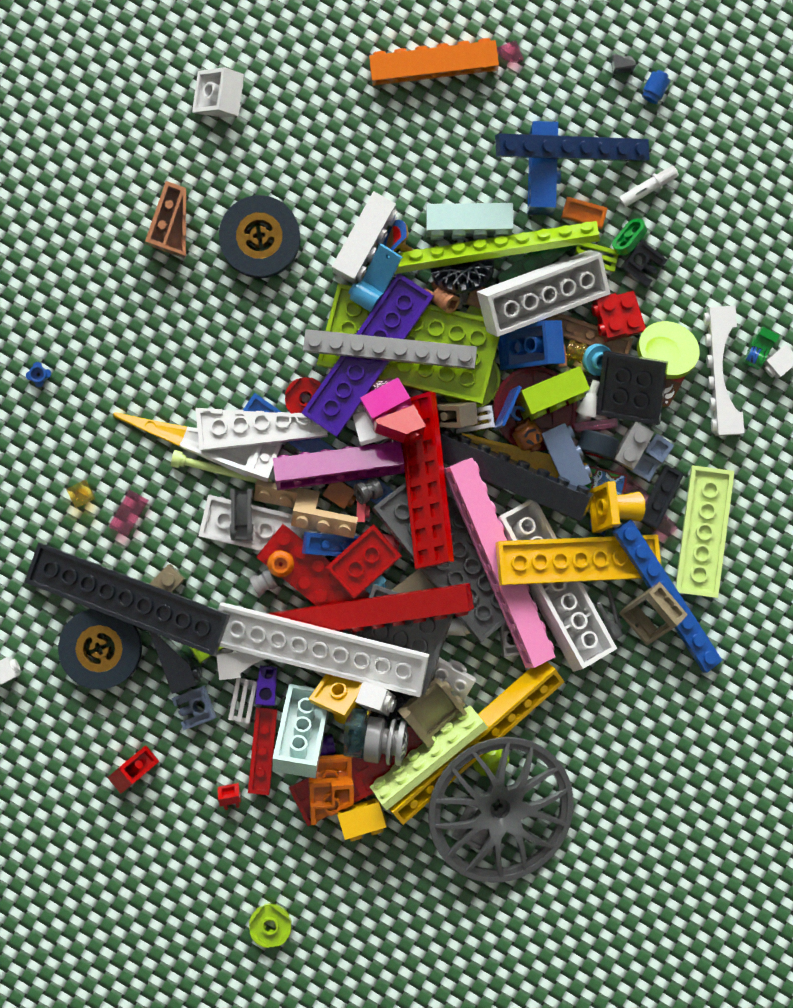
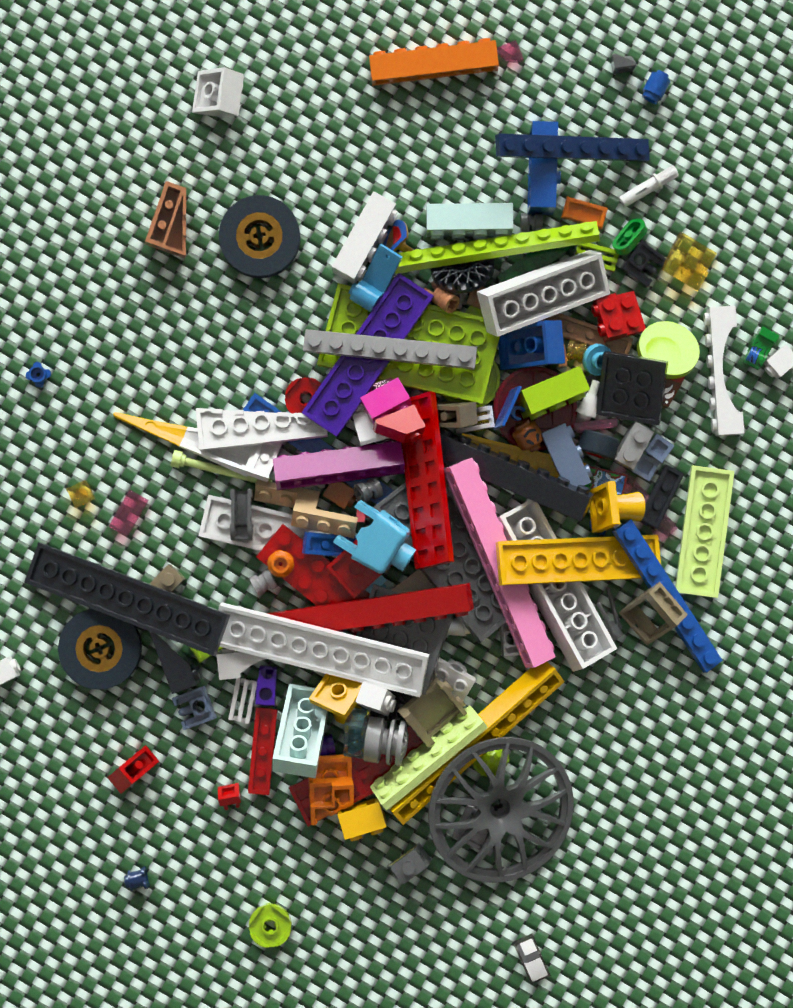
none -> dark blue brick [124,866,150,892]
none -> medium azure piece [333,500,416,574]
none -> dark grey torso [386,842,432,885]
none -> slope [513,933,551,984]
none -> dark grey wheel [520,213,543,233]
none -> clear yellow slope [662,232,717,291]

